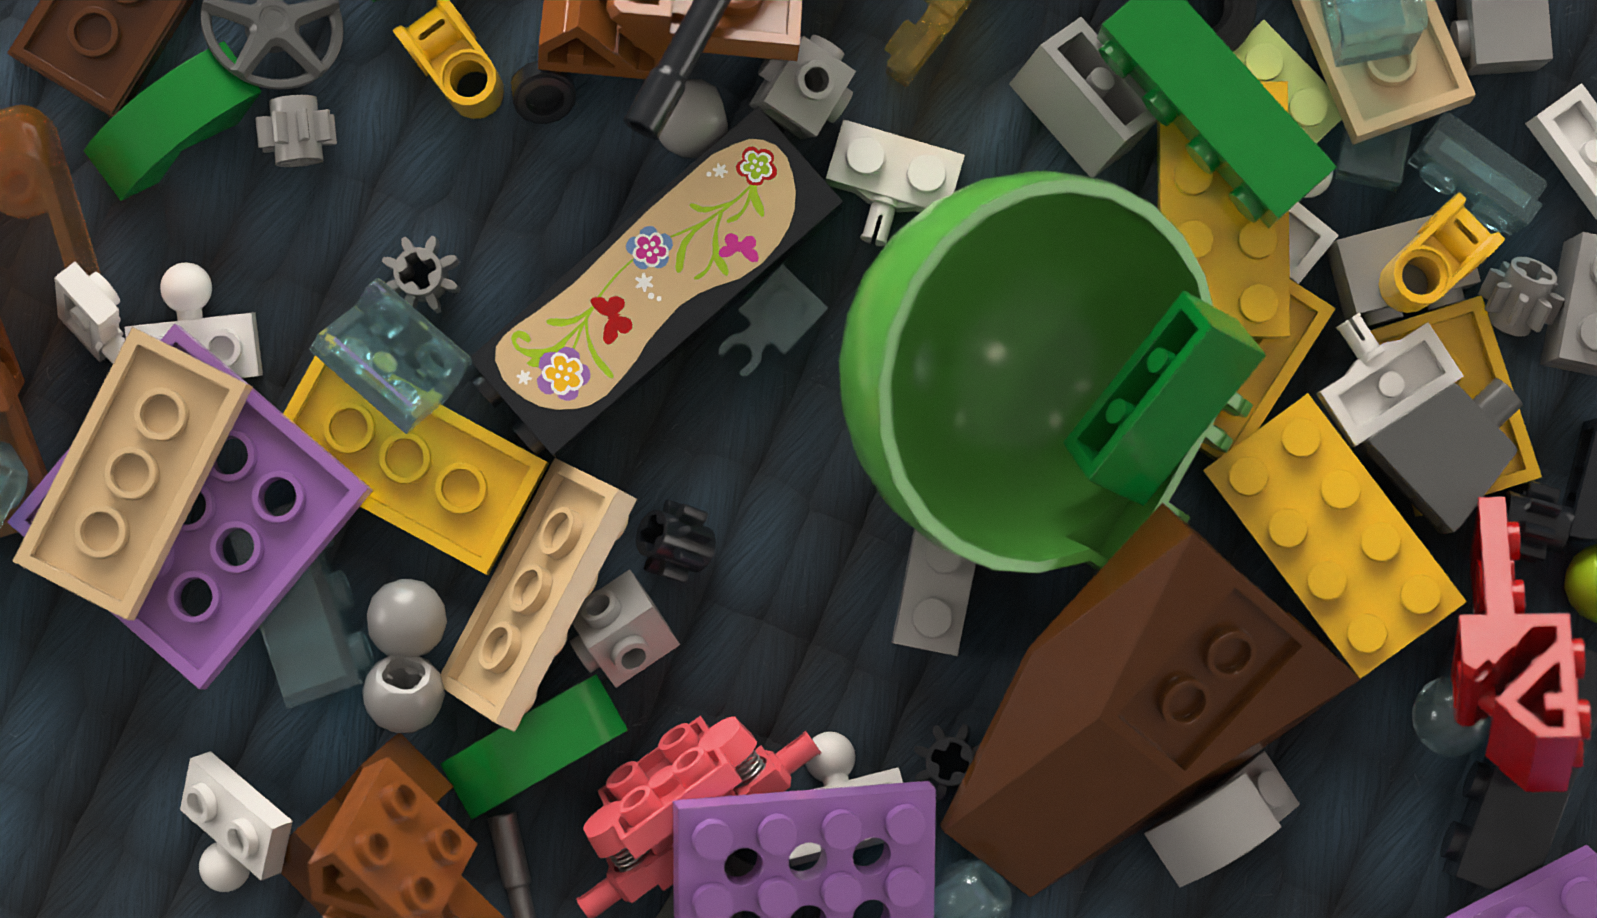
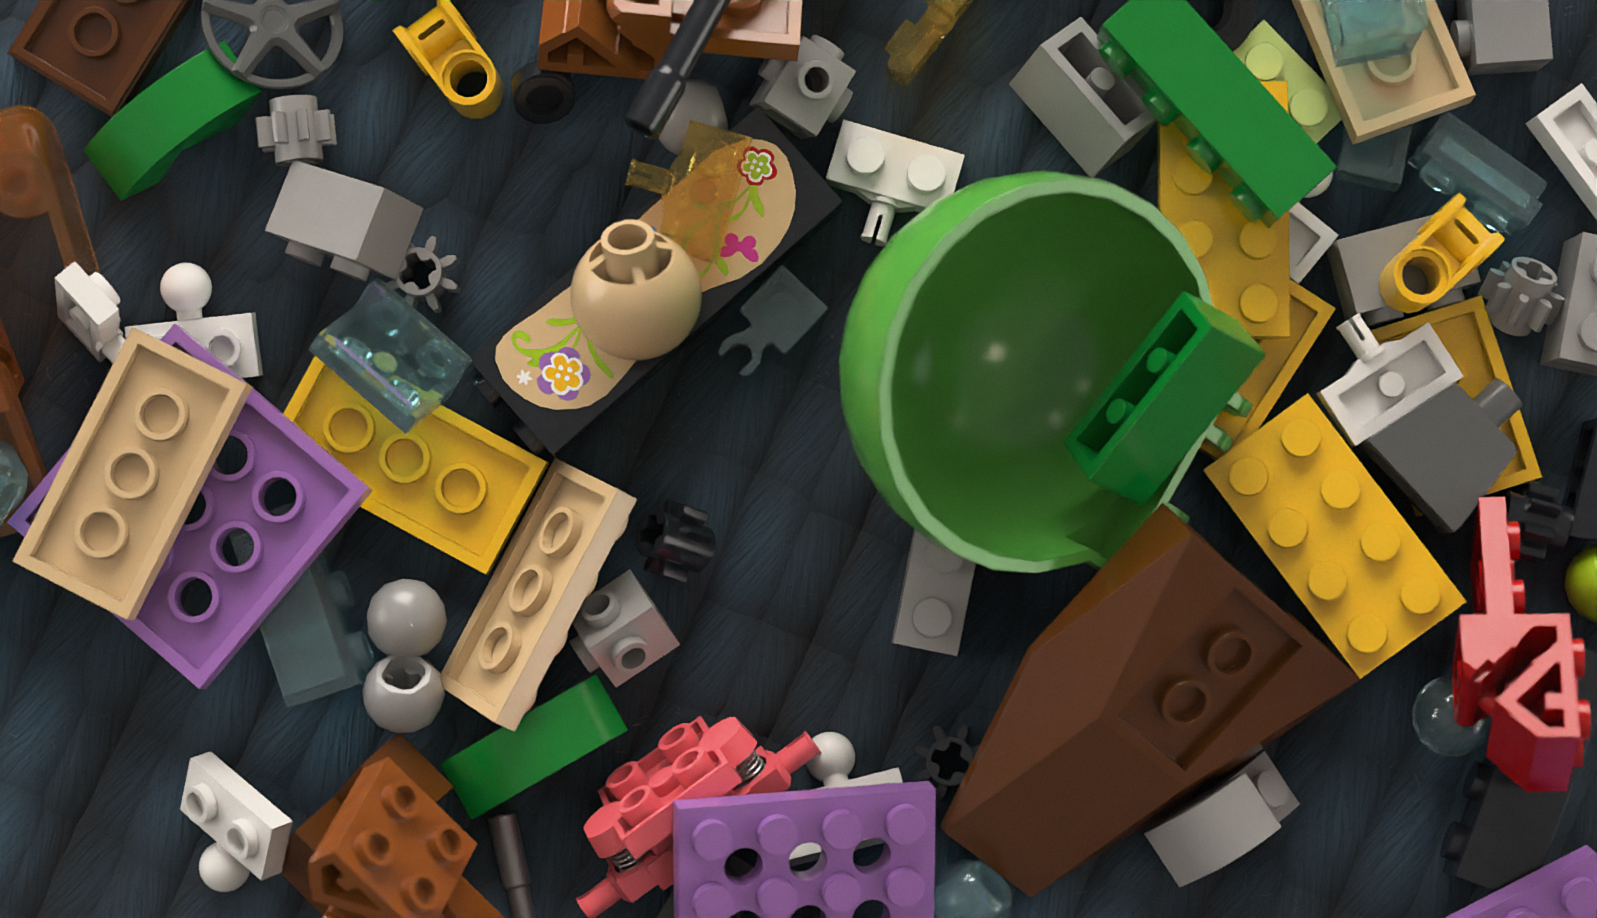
none -> light grey brick [265,160,424,282]
none -> tan brick [570,220,702,360]
none -> clear yellow plate [625,120,752,264]

